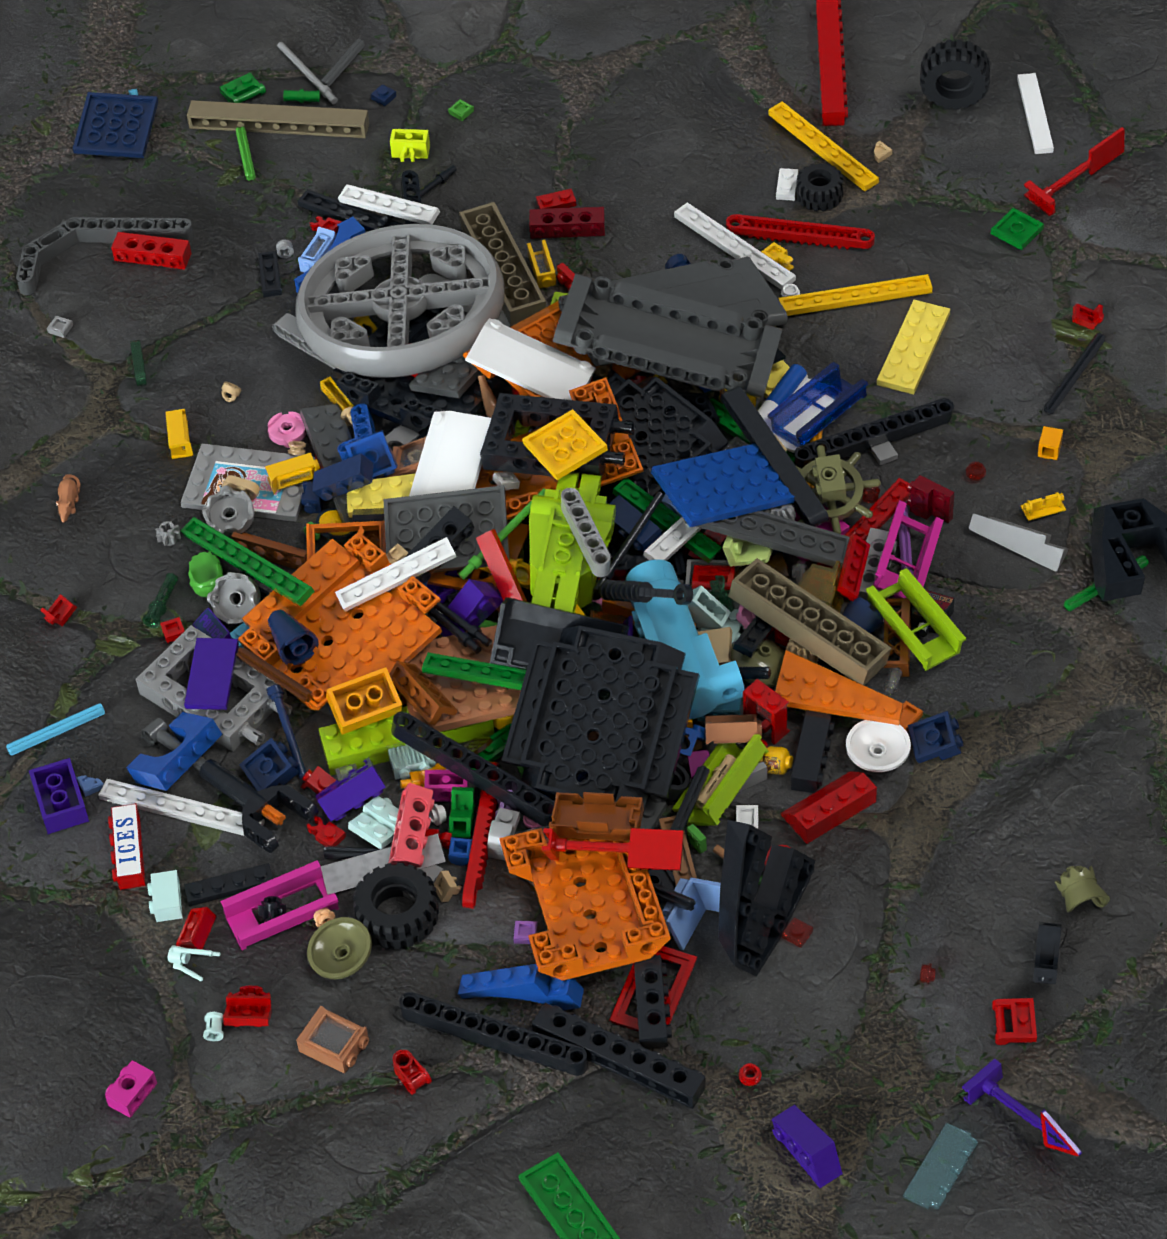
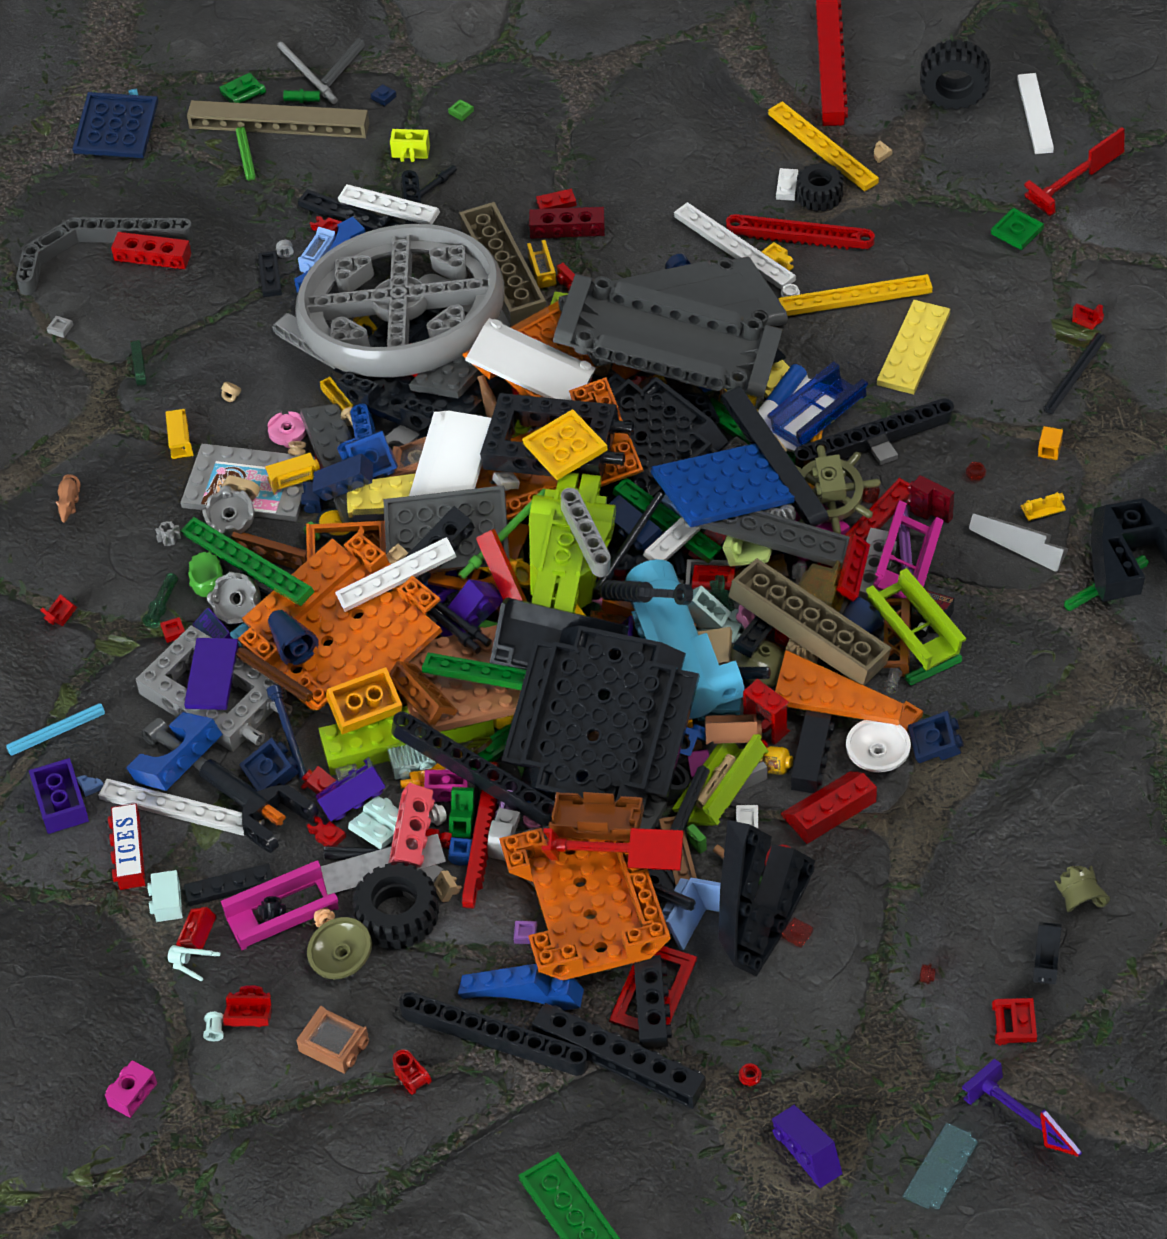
none -> green axle [905,653,962,685]

